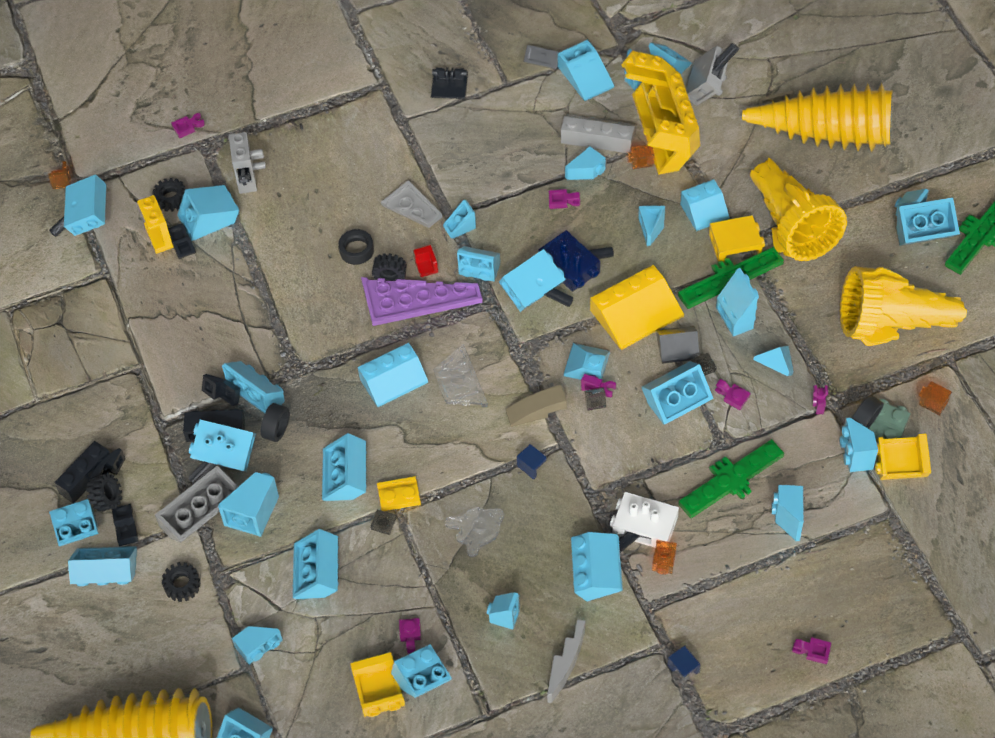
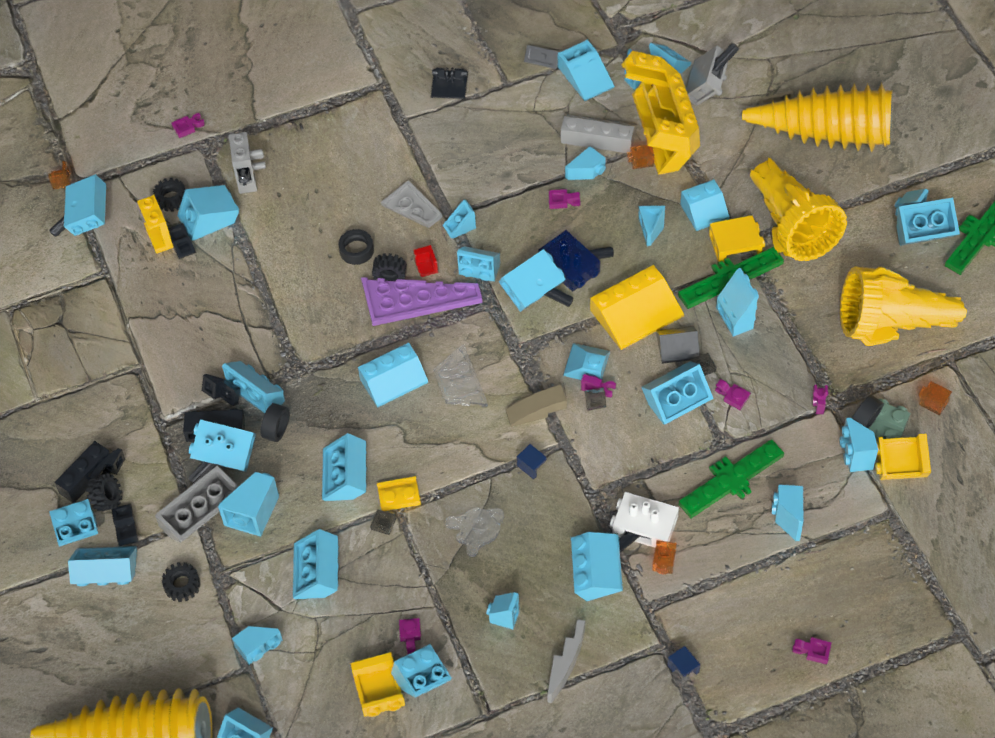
medium azure slope [753,346,794,376] -> none

